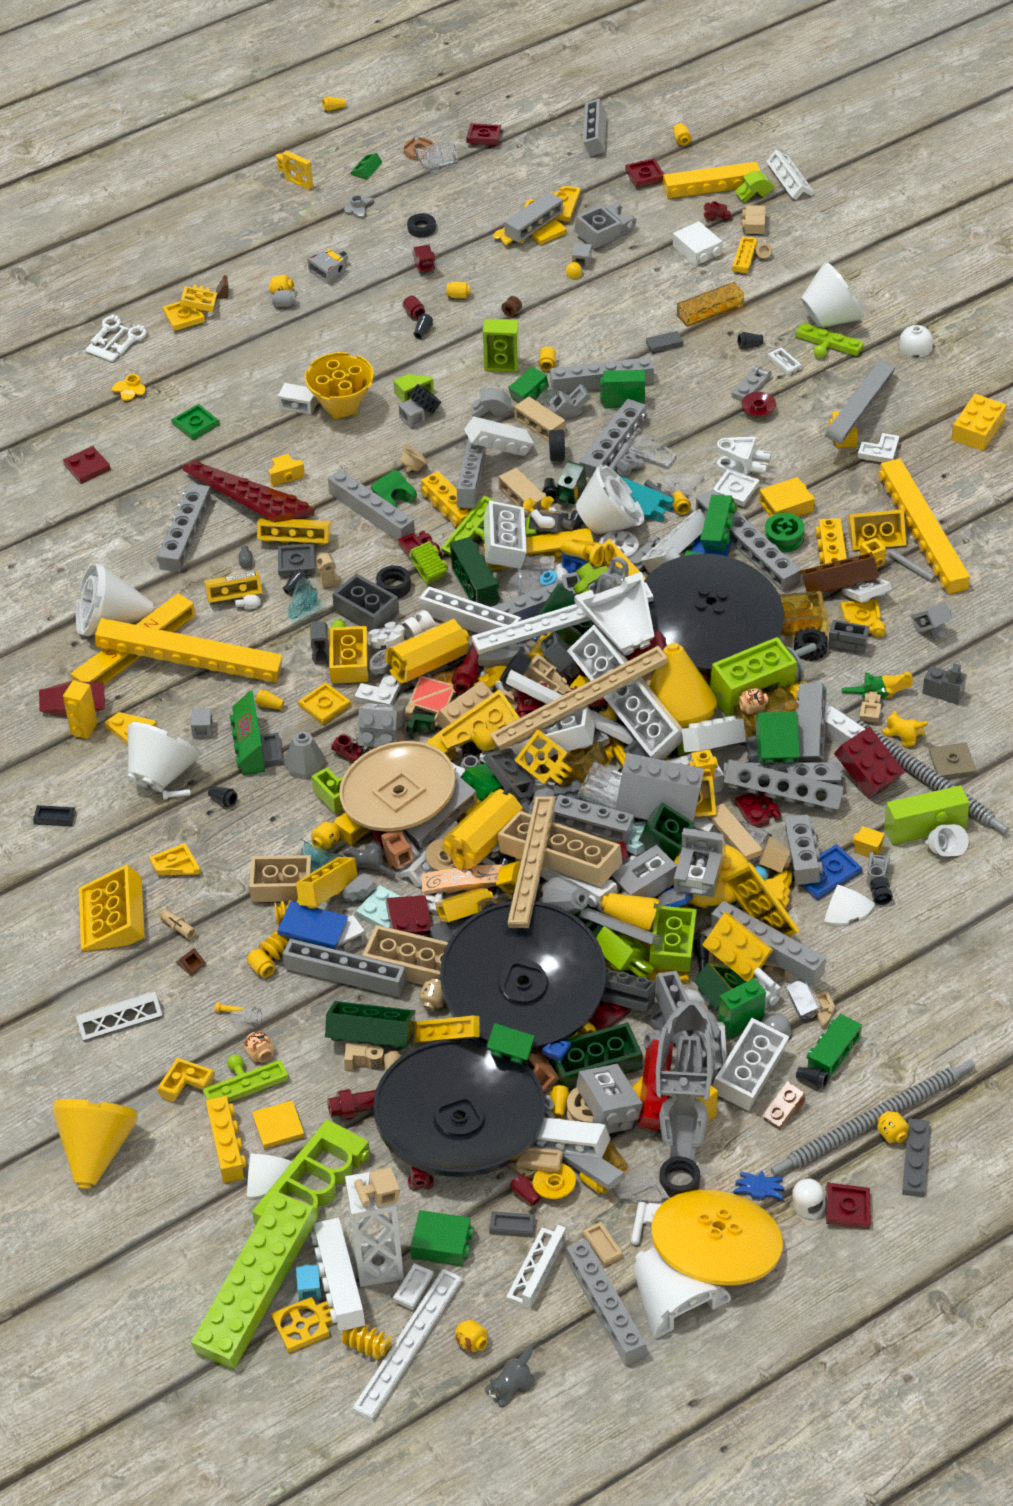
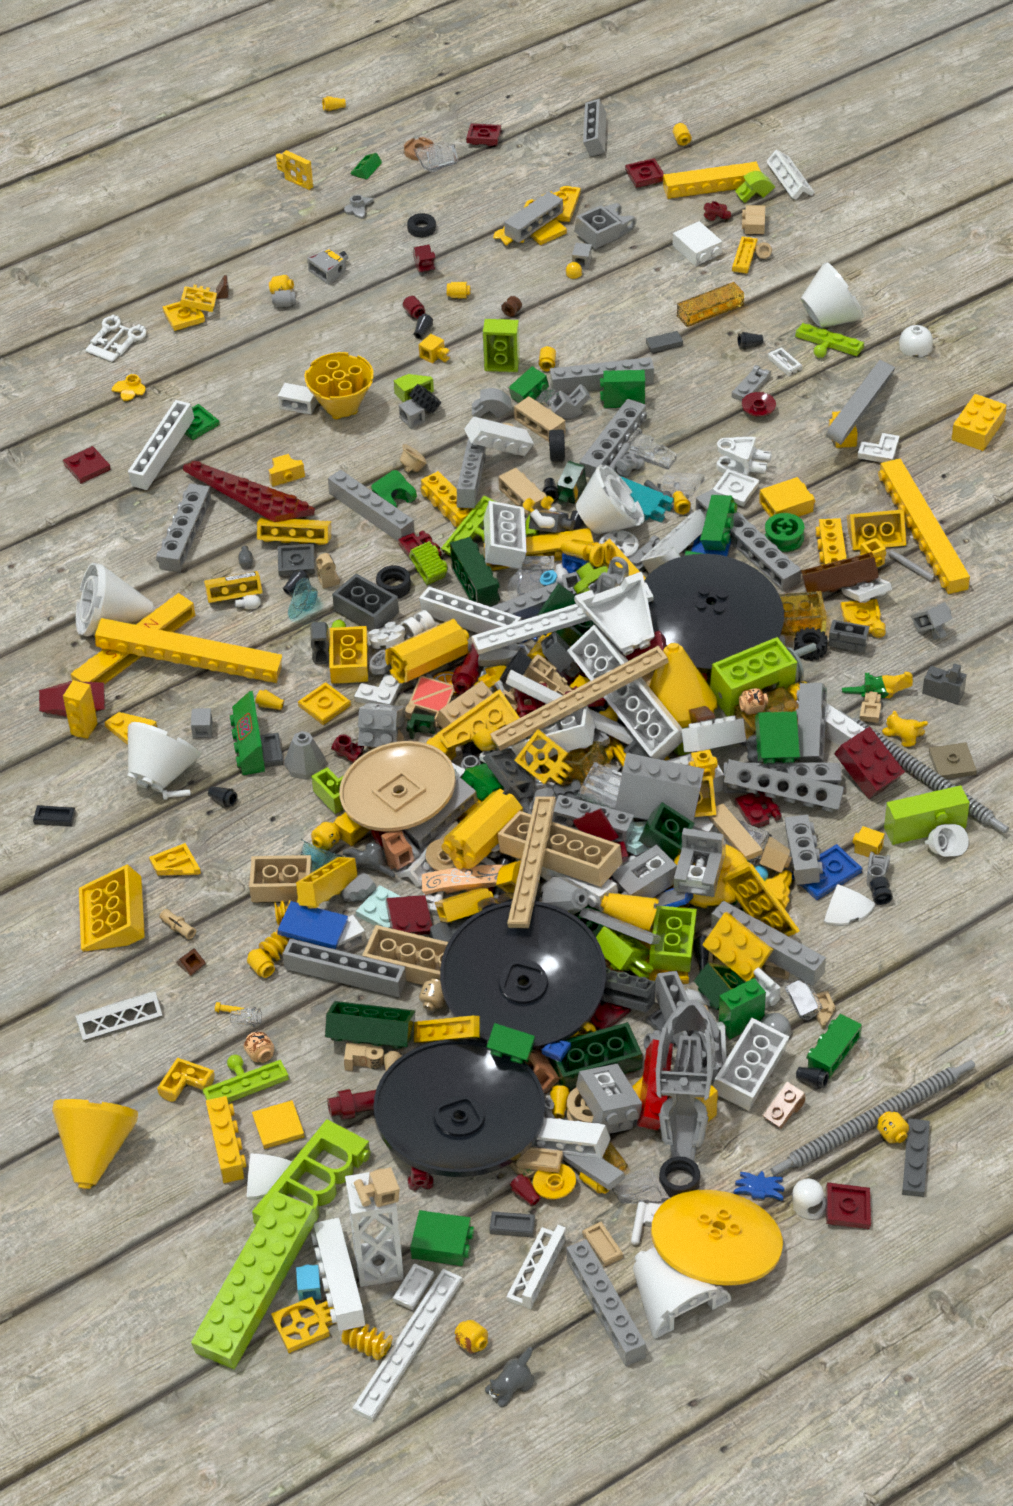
none -> white brick [128,400,194,490]
none -> yellow brick [418,334,450,364]
none -> dark red piece [573,808,619,841]
none -> reddish brown slope [689,706,715,723]

